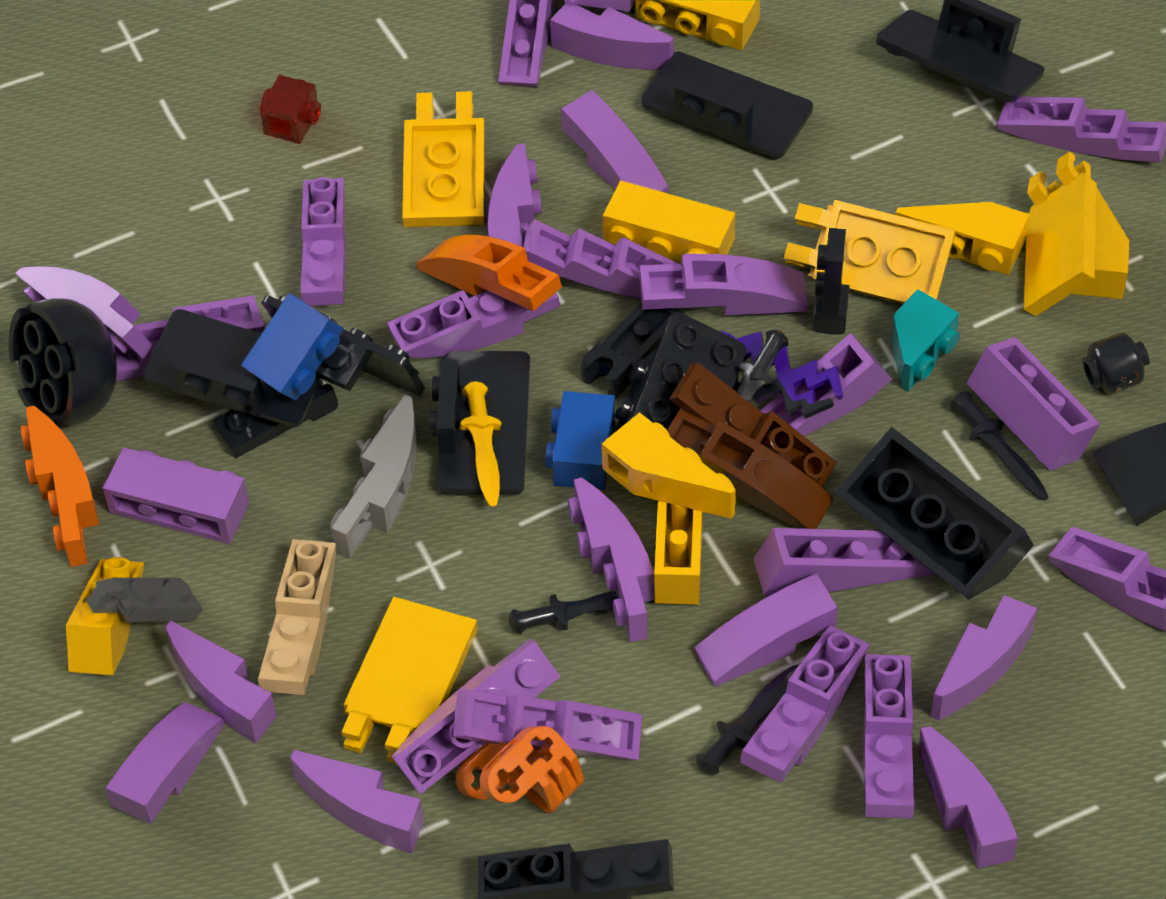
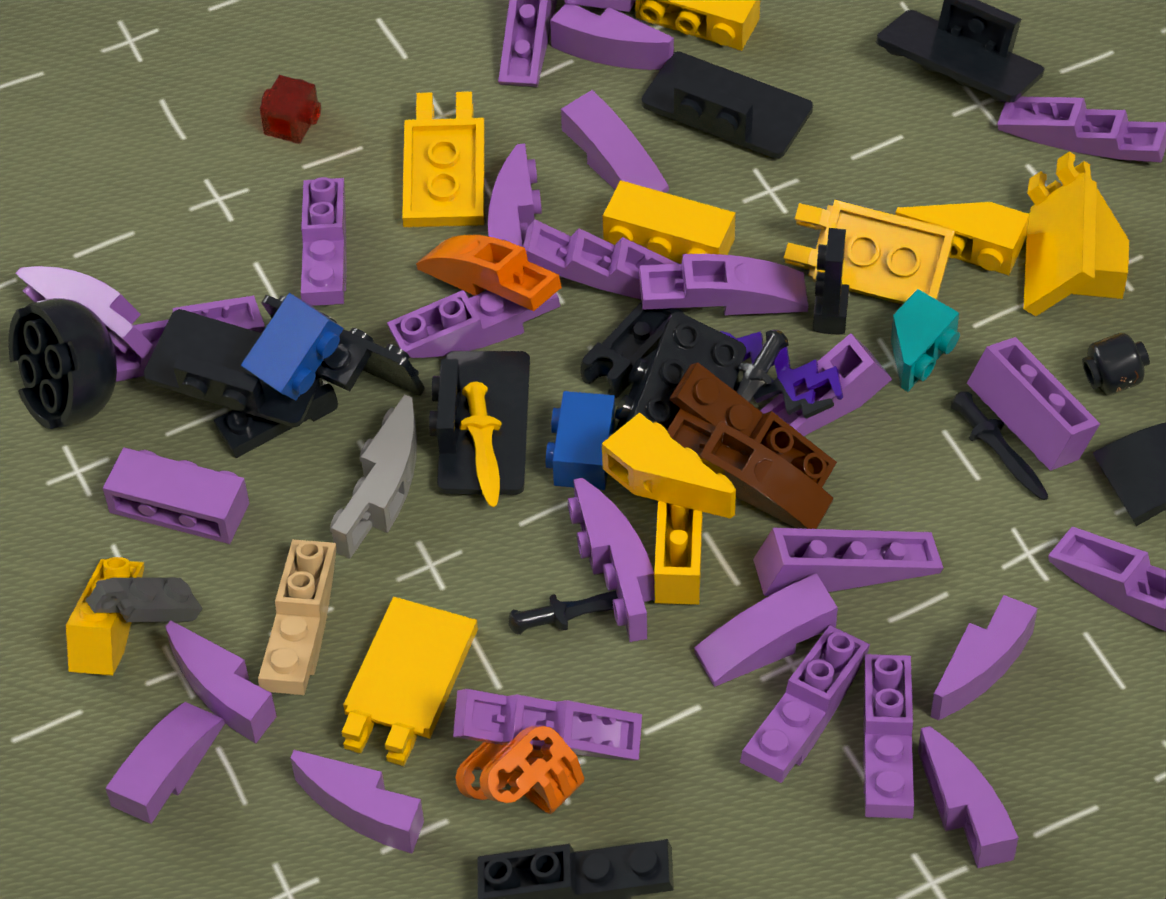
orange slope [20,406,100,567] -> none
medium lavender slope [391,639,560,794] -> none
black sword [696,665,799,775] -> none
black slope [834,427,1034,600] -> none

